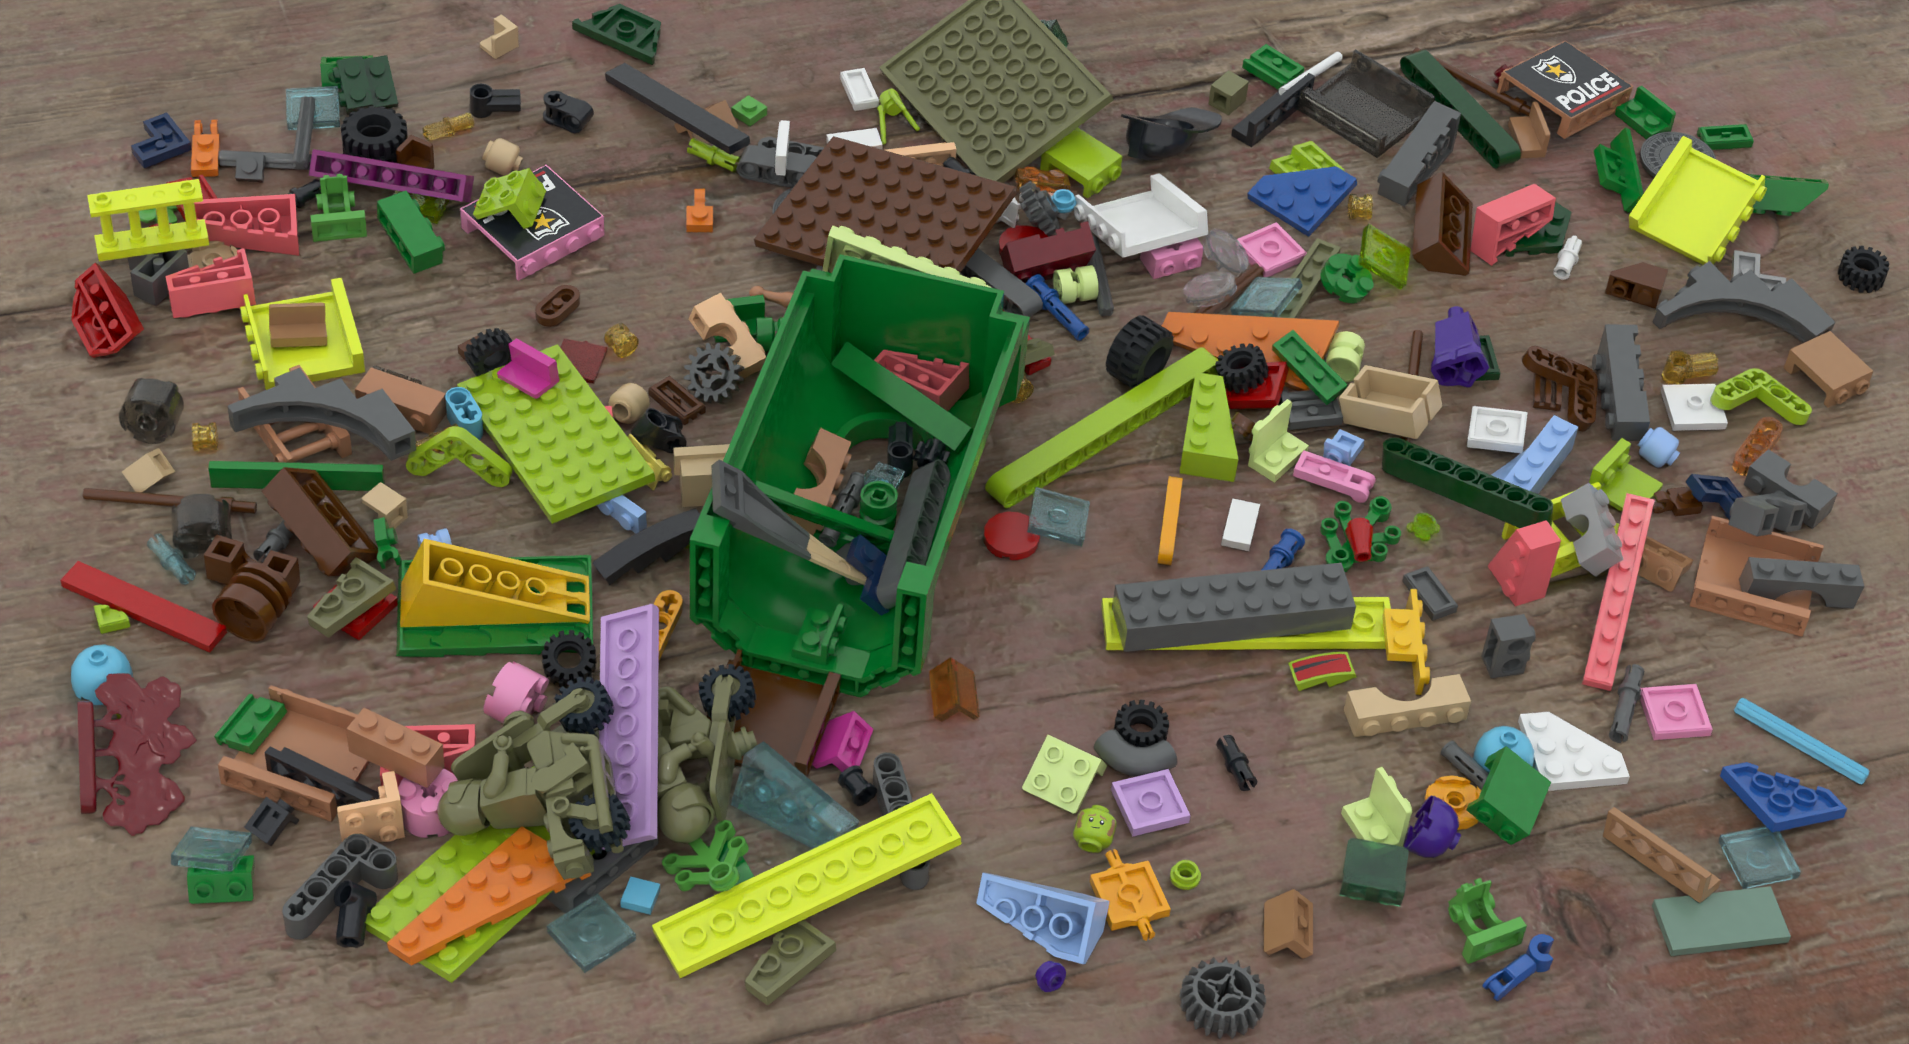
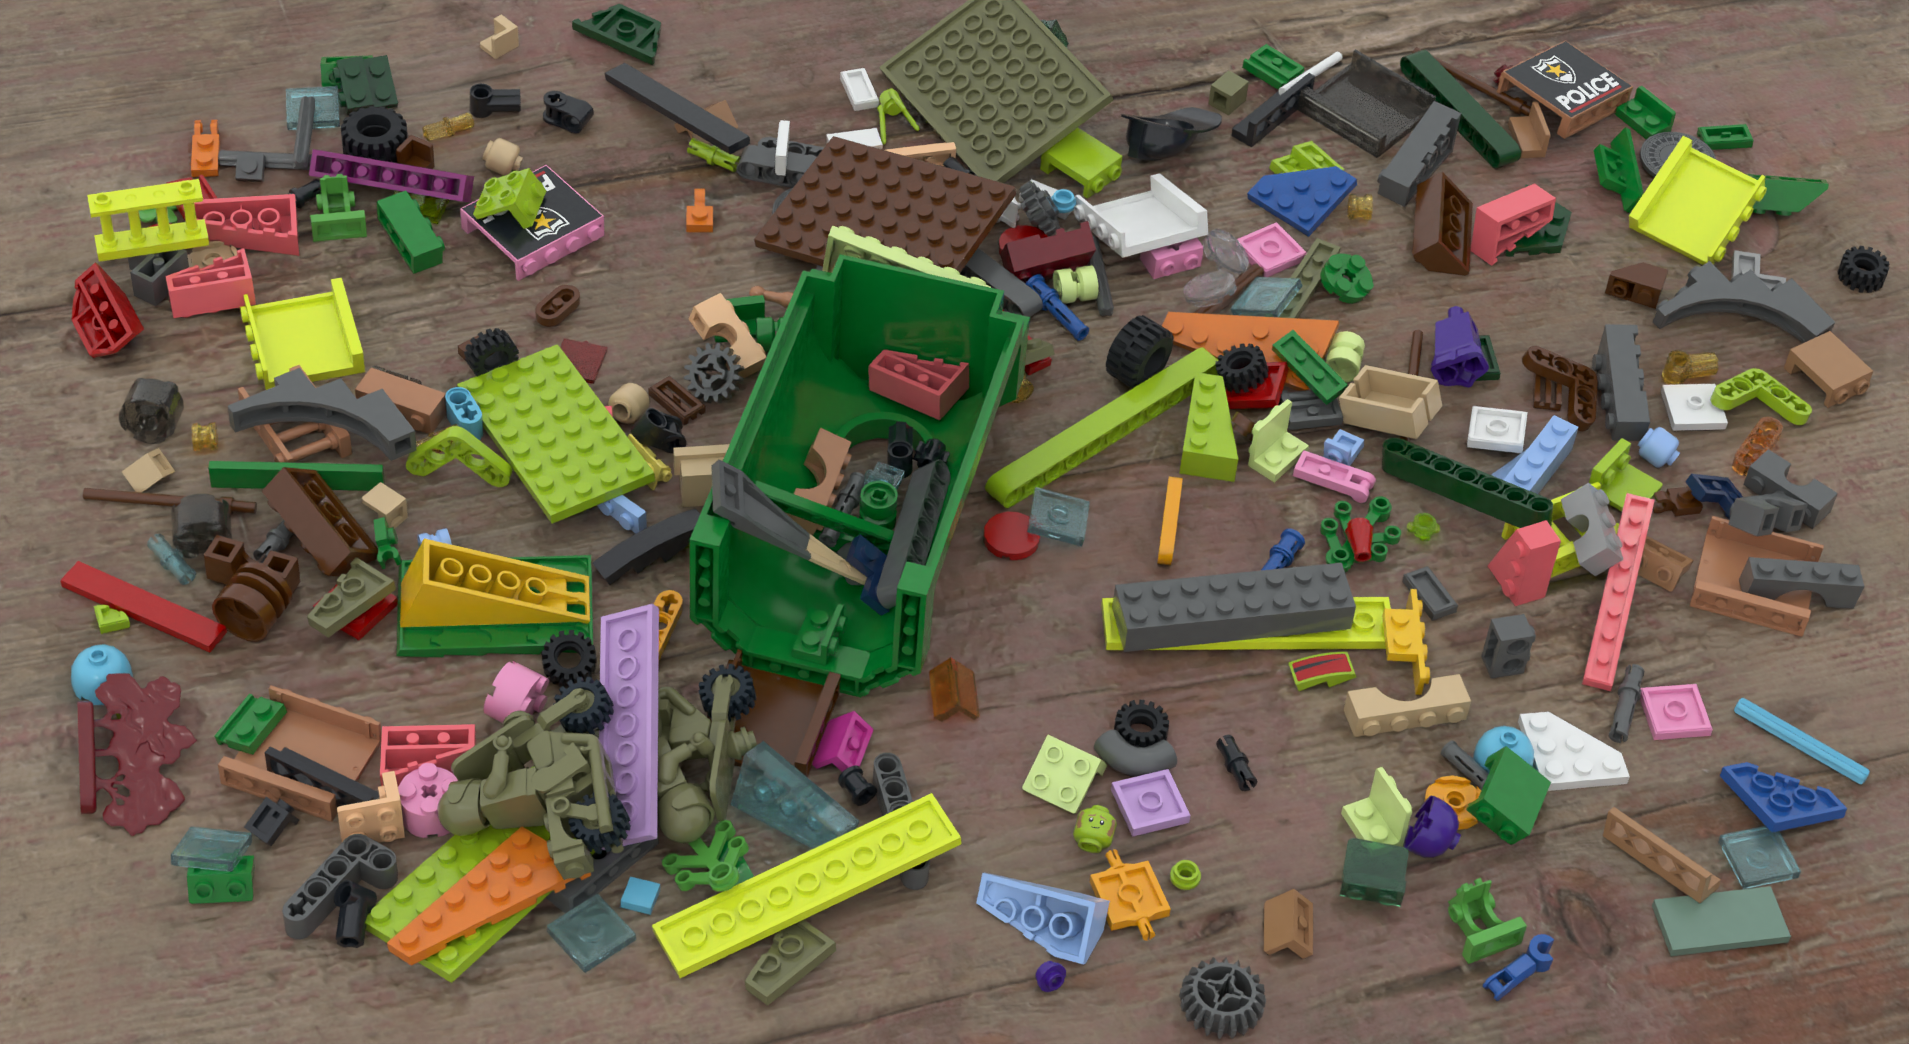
dark blue plate [131,112,192,168] -> none
medium nougat panel [269,302,327,347] -> none
nougat brick [346,708,445,788] -> none
dark pink panel [497,338,560,399] -> none
clear yellow wheel [604,323,639,358] -> none
bright green plate [731,95,767,126] -> none
green tile [831,342,974,453] -> none
clear orange plate [1015,167,1071,193] -> none
white tile [1221,499,1260,551] -> none
clear neon green tile [1359,224,1411,290] -> none
white axle [1554,236,1582,280] -> none

